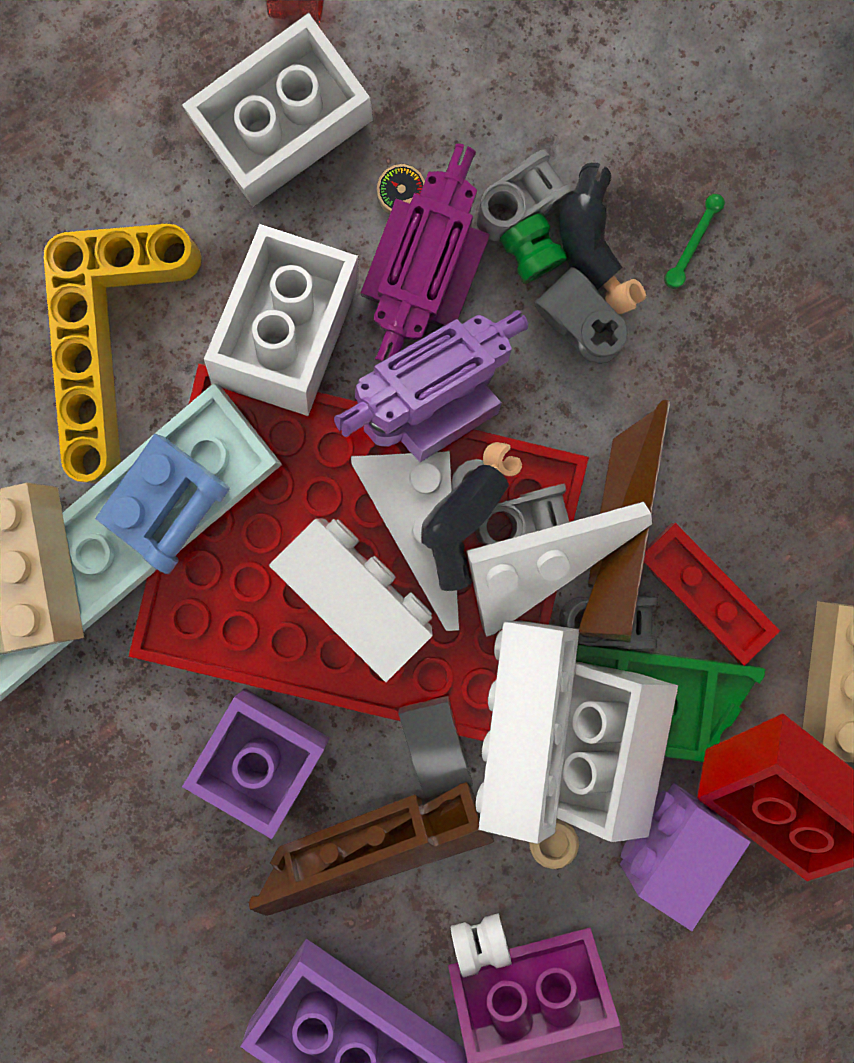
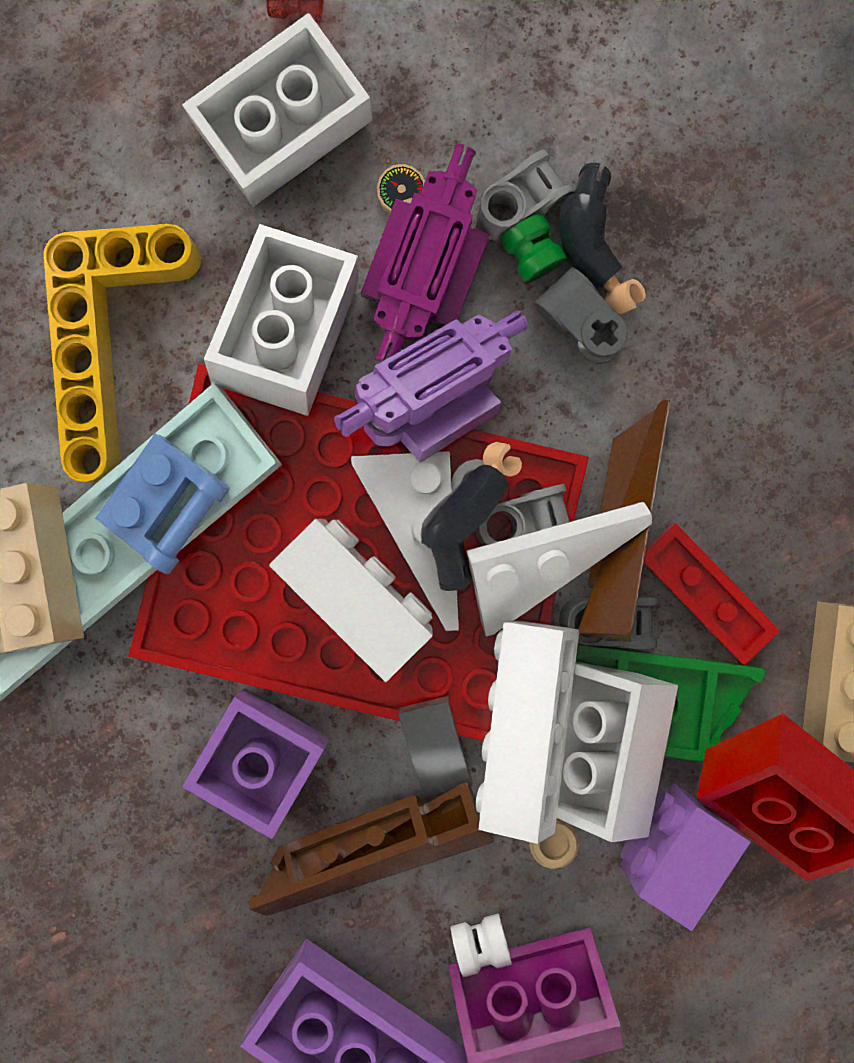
green hinge [664,194,725,289] -> none

